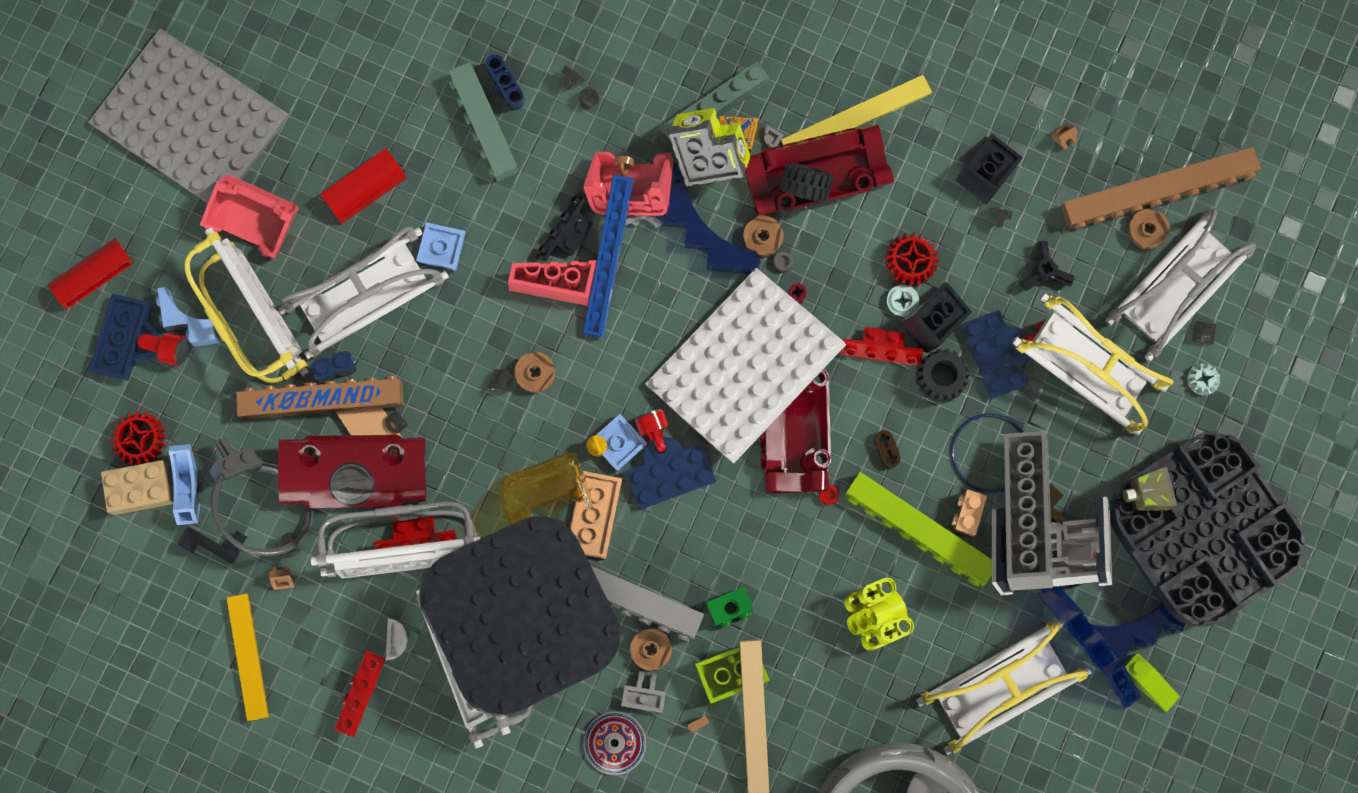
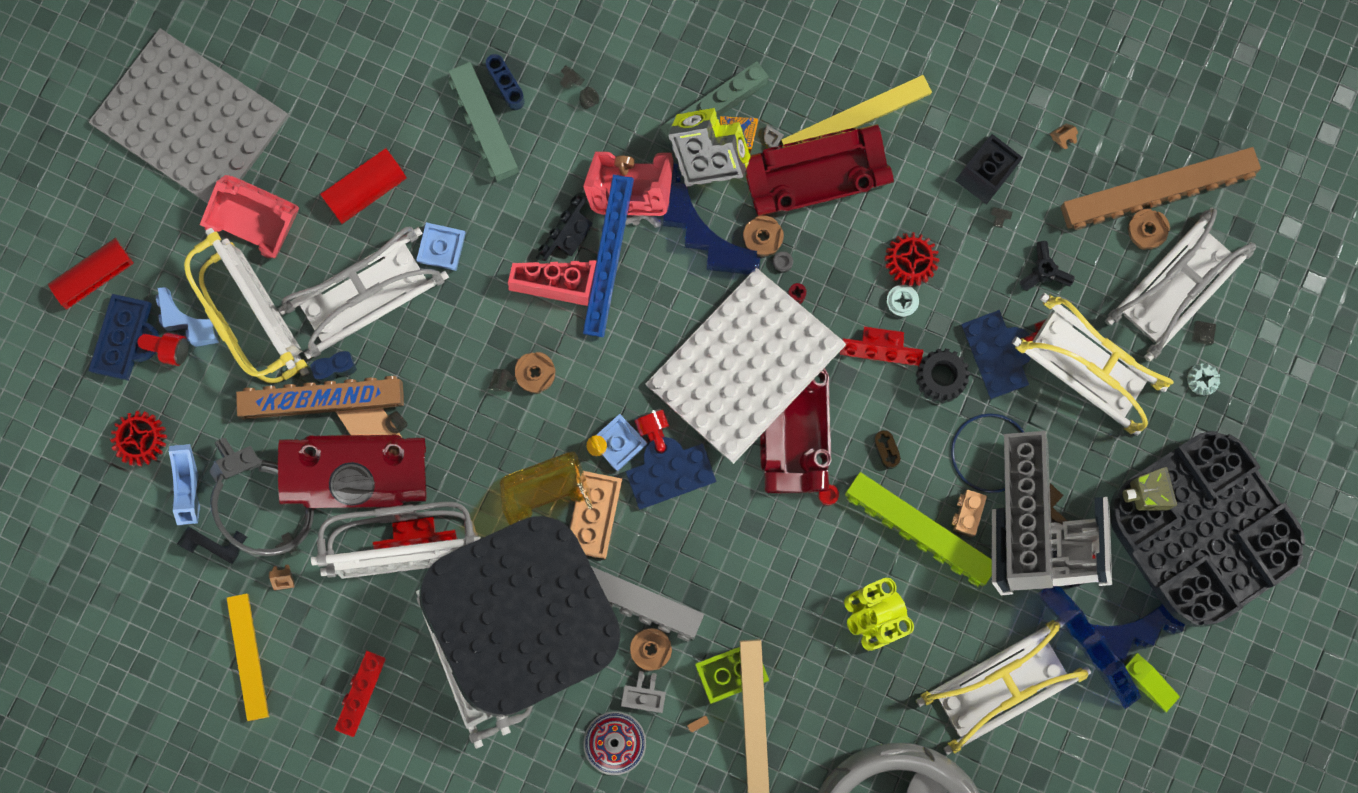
tan brick [101,460,174,516] -> none
white tile [386,618,408,660] -> none
green brick [706,587,754,629] -> none
black tyre [779,163,834,202] -> none
black slope [901,281,972,354] -> none

